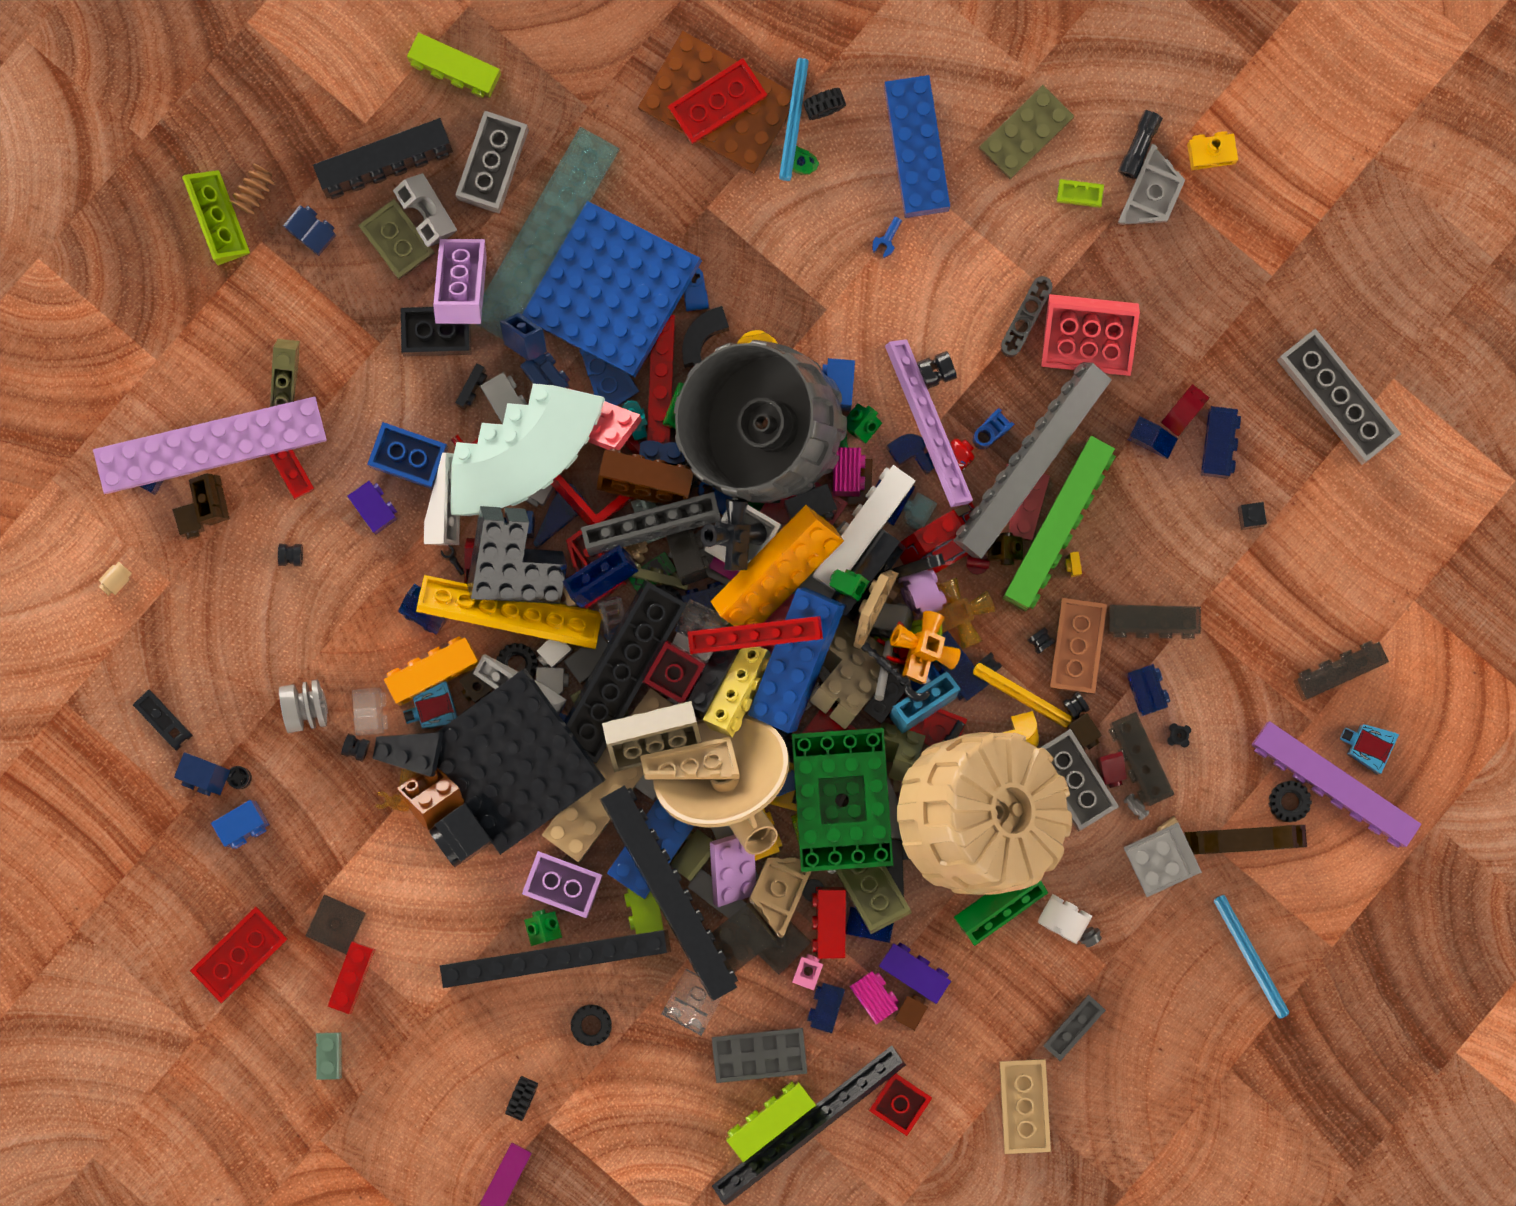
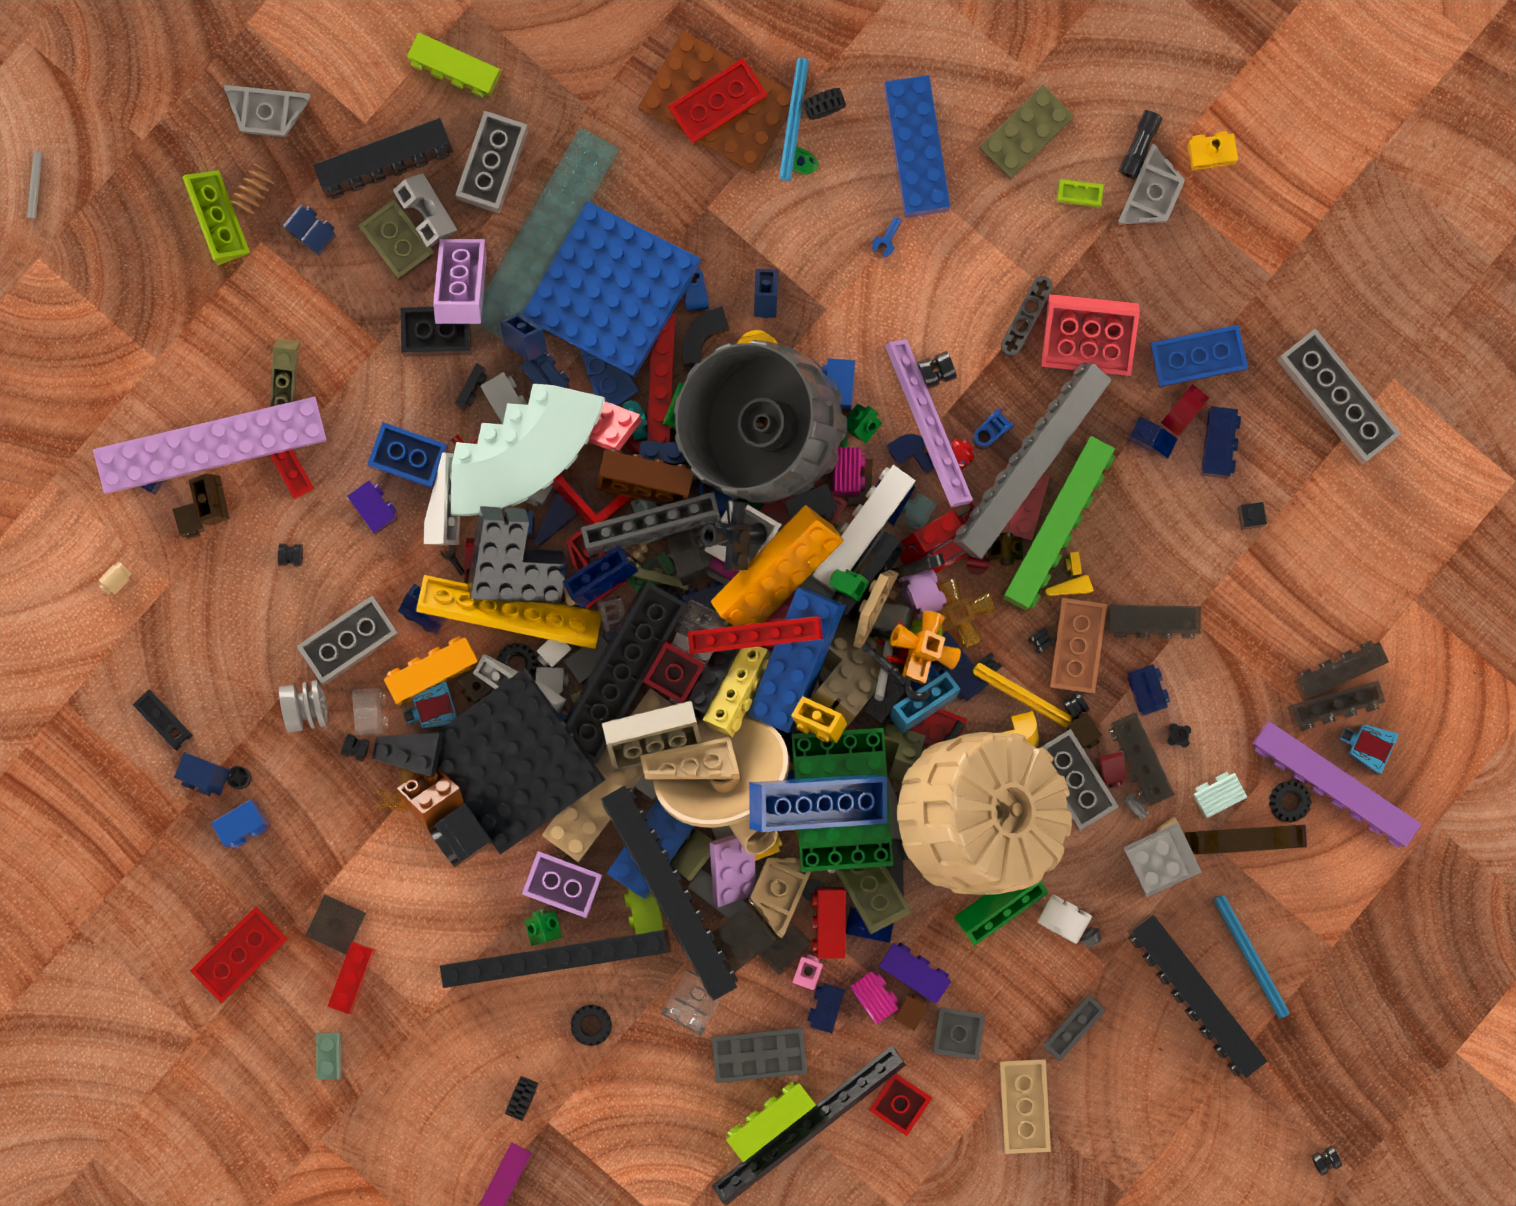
none -> light grey bar [27,151,42,219]
none -> light grey wing [224,85,311,137]
none -> light grey brick [296,595,400,686]
none -> blue brick [749,774,887,832]
none -> dark blue slope [754,269,778,319]
none -> yellow brick [791,696,847,744]
none -> dark grey plate [933,1007,985,1060]
none -> yellow slope [1044,574,1094,596]
none -> black brick [1127,914,1268,1078]
none -> blue plate [1150,325,1248,388]
none -> light aqua brick [1192,772,1247,819]
none -> clear smoke brick [1288,680,1385,731]
none -> black wheel [1311,1146,1342,1176]

